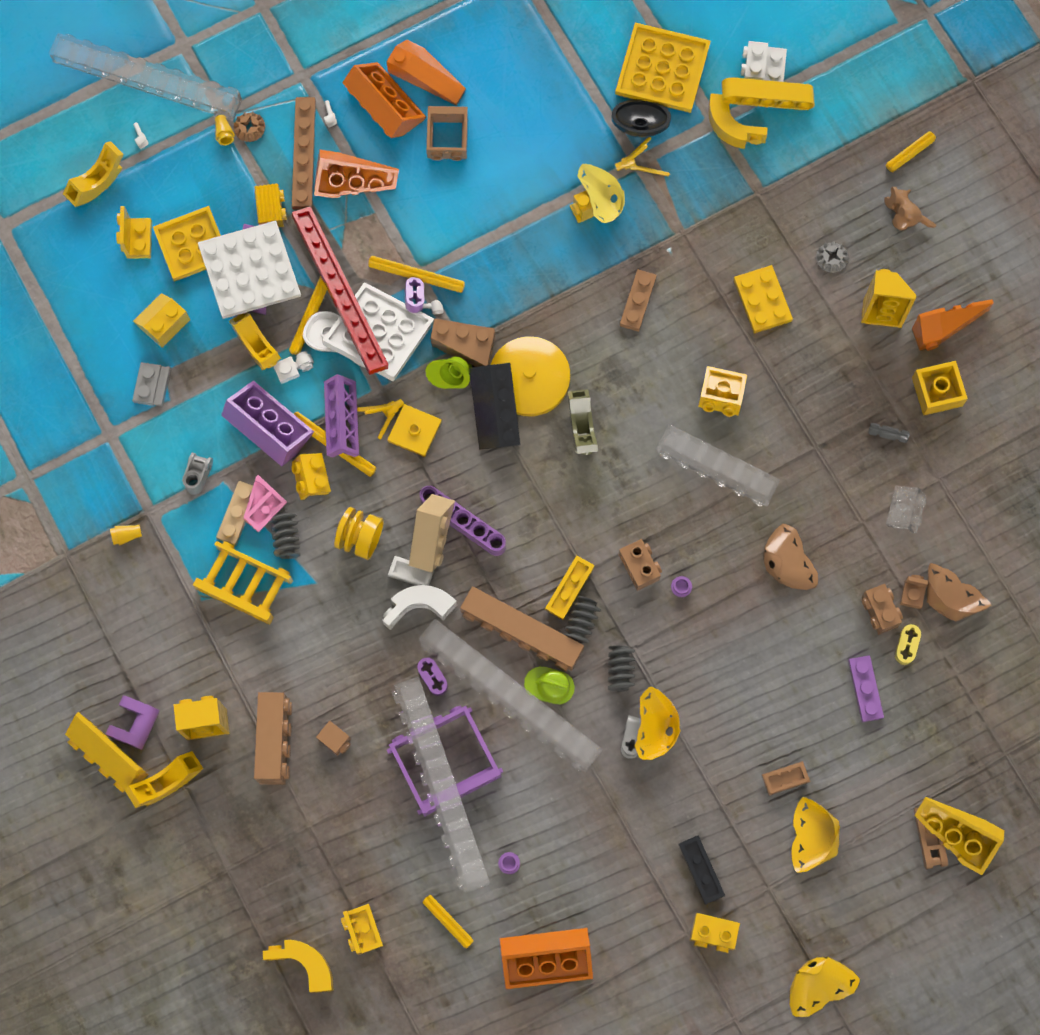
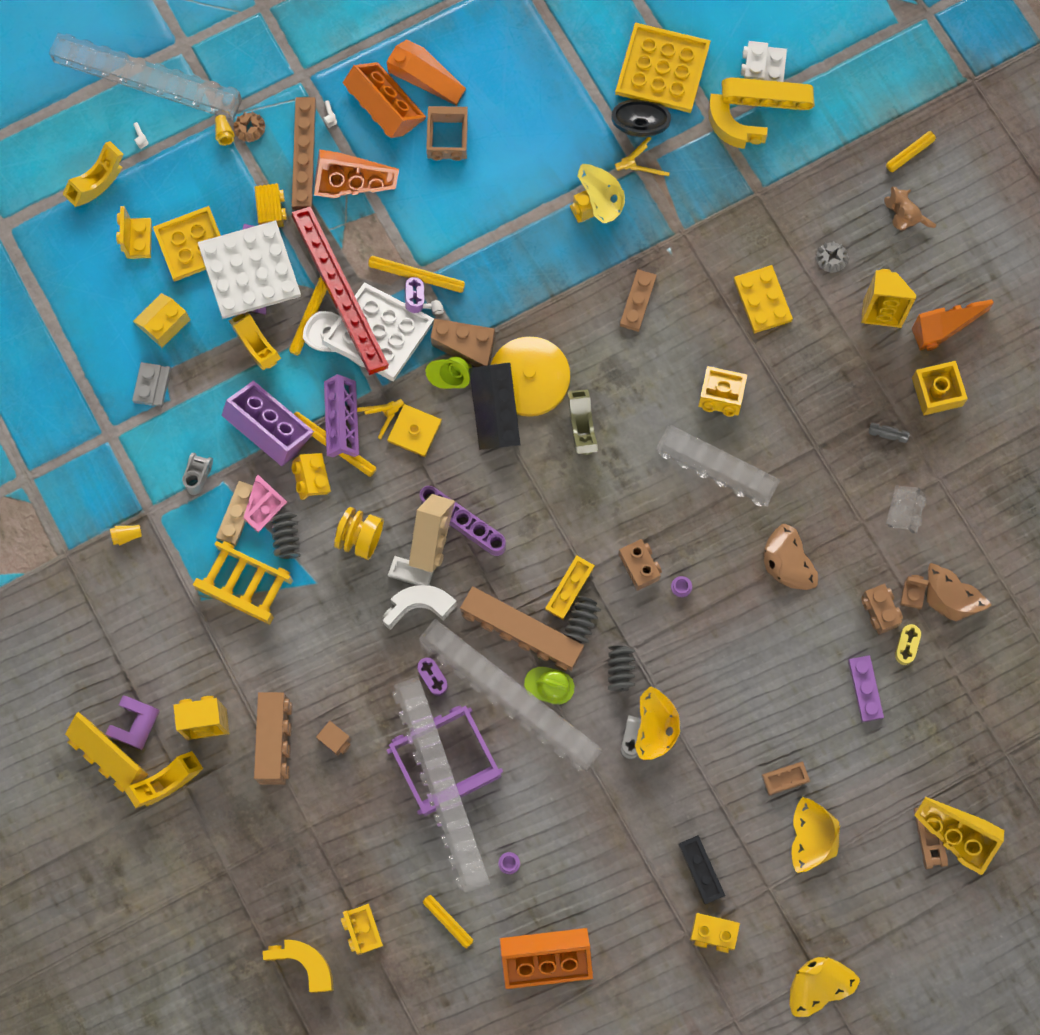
white plate [274,351,314,384] -> none

